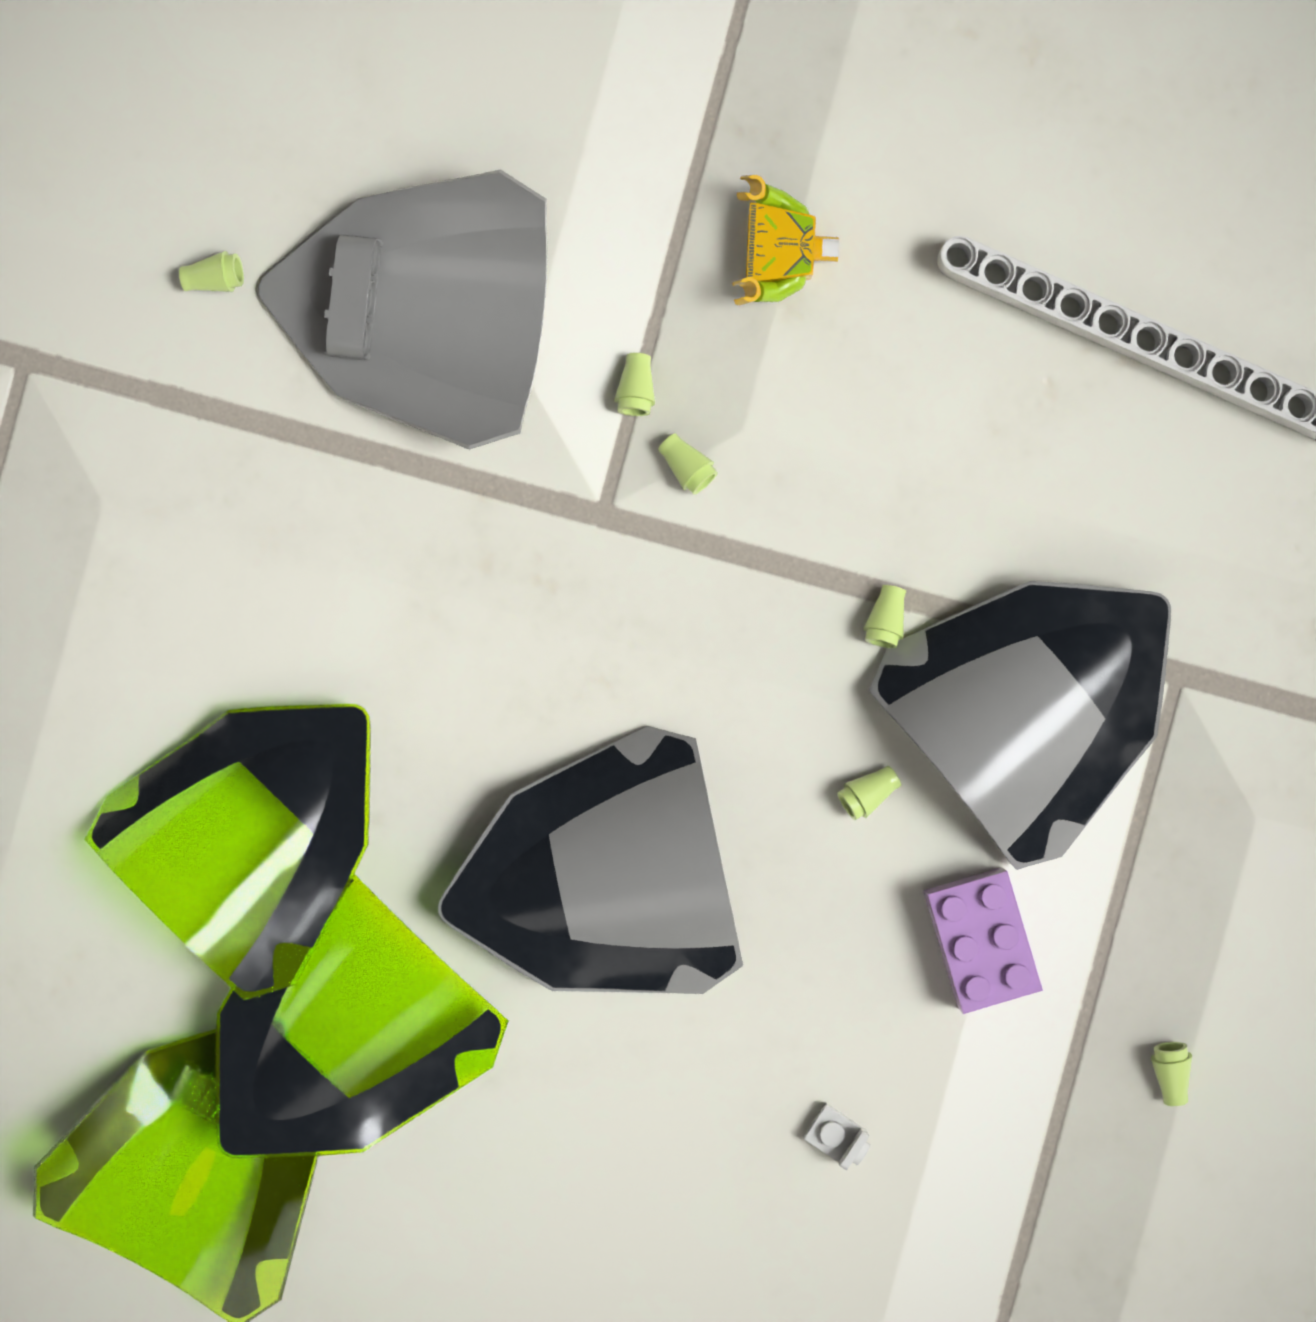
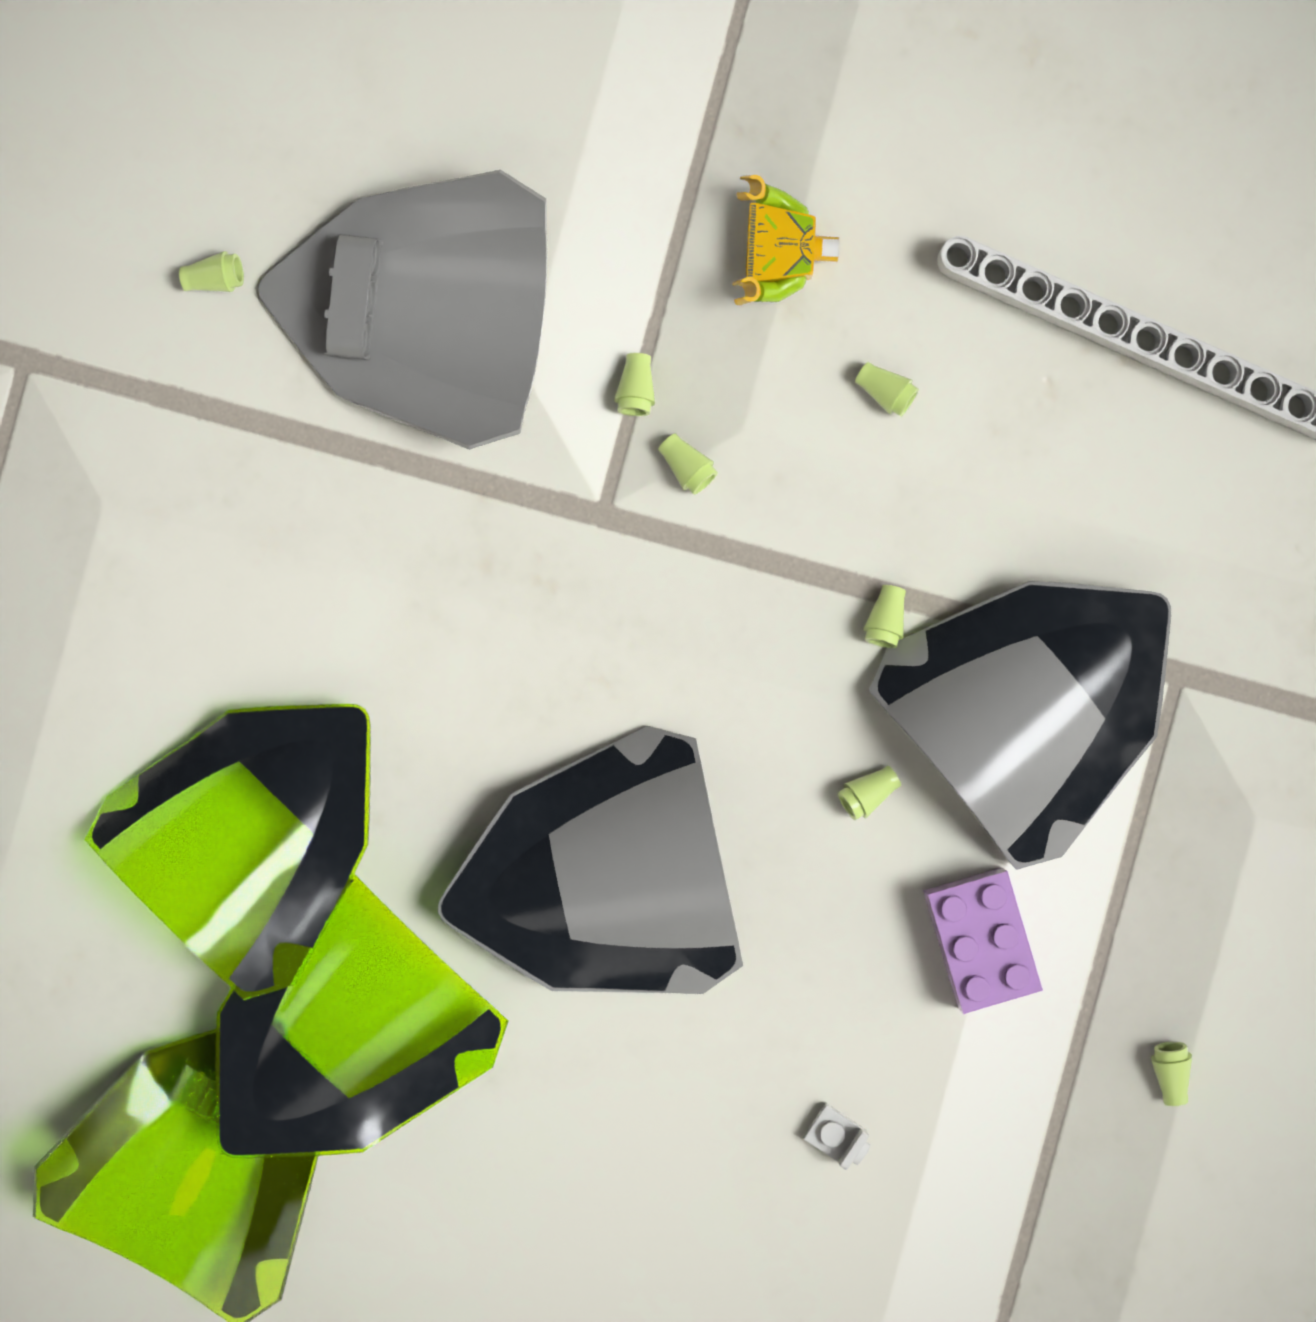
none -> yellowish green cone [855,362,919,417]

